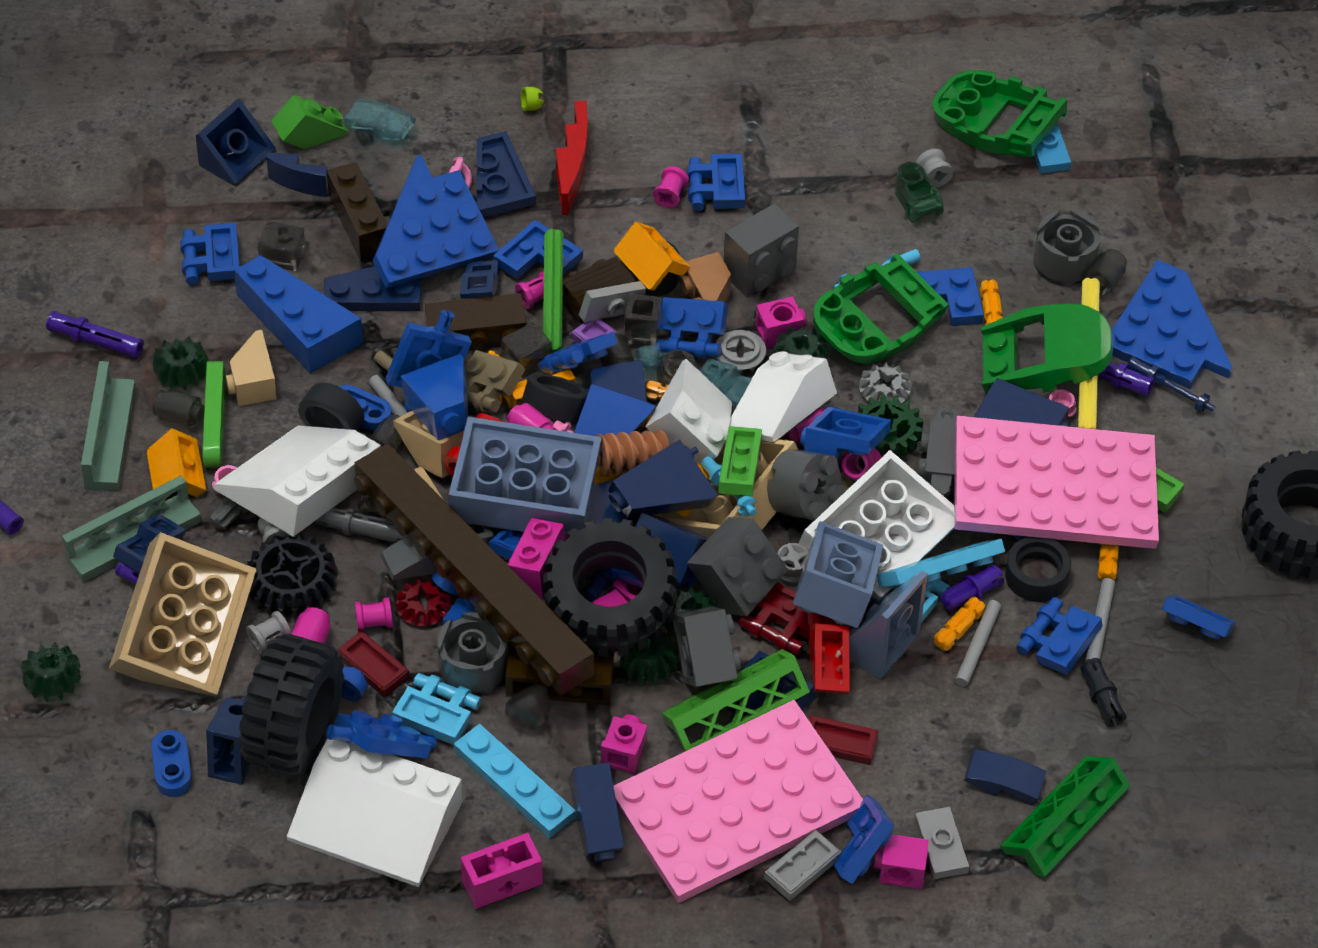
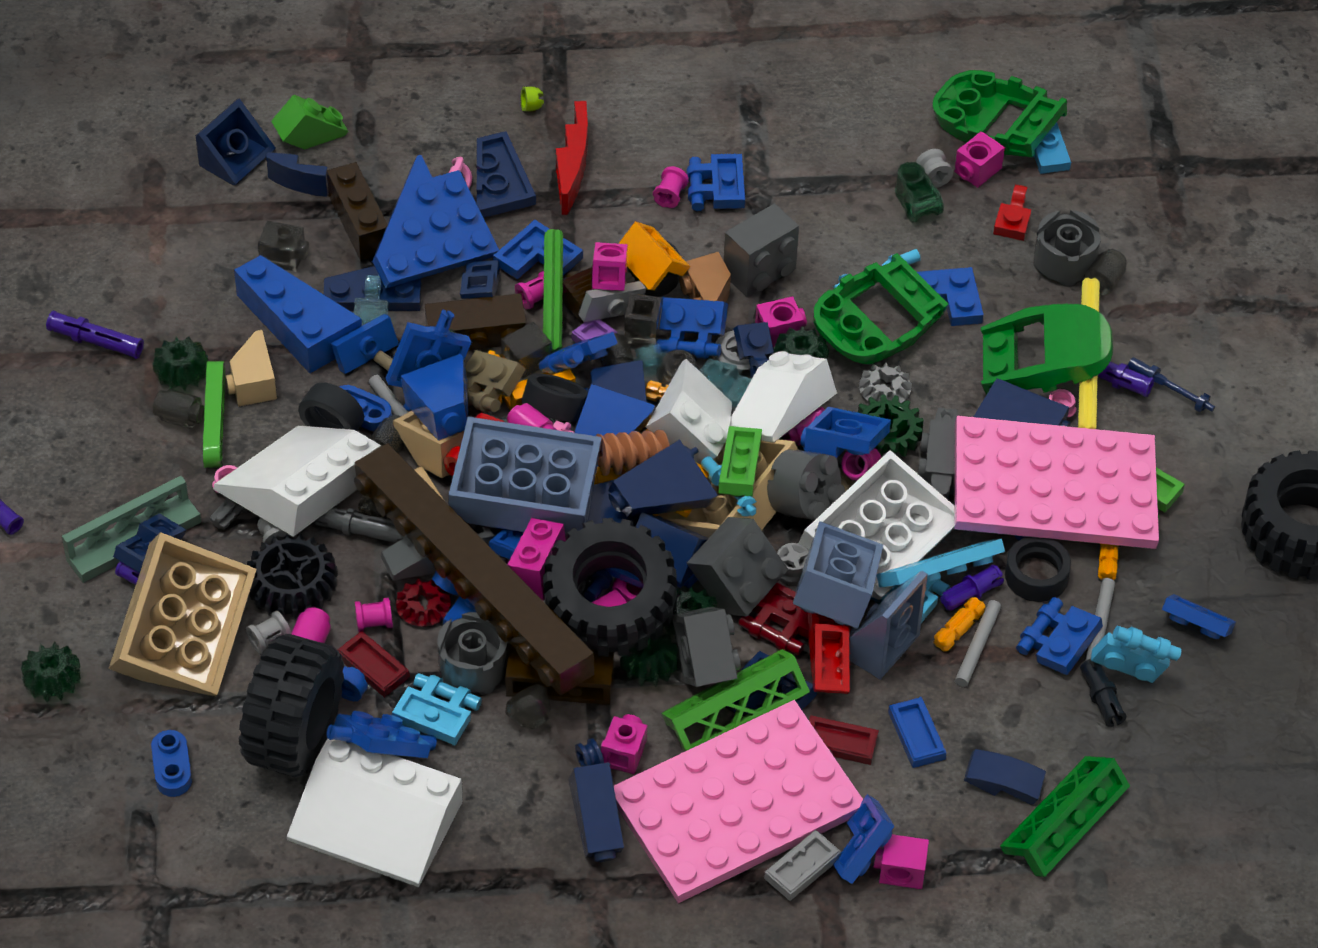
sand green fence [81,361,136,491] -> none
light orange panel [147,428,206,498] -> none
blue plate [180,223,240,285] -> none
dark blue torso [206,696,250,785] -> none
clear light blue slope [343,99,416,140] -> none
medium azure plate [453,723,576,839] -> none
dark pink brick [460,833,543,909] -> none
light grey plate [914,807,969,880] -> none
light orange axle [980,280,1003,325] -> none
blue wing [1112,260,1232,389] -> none
none -> blue plate [331,314,399,374]
none -> clear light blue plate [354,275,389,326]
none -> dark blue bush [575,738,604,767]
none -> dark pink brick [592,242,628,291]
none -> dark blue plate [733,322,774,378]
none -> blue tile [888,697,946,768]
none -> dark pink brick [954,131,1005,188]
none -> red plate [993,184,1032,241]
none -> medium azure plate [1091,625,1181,683]

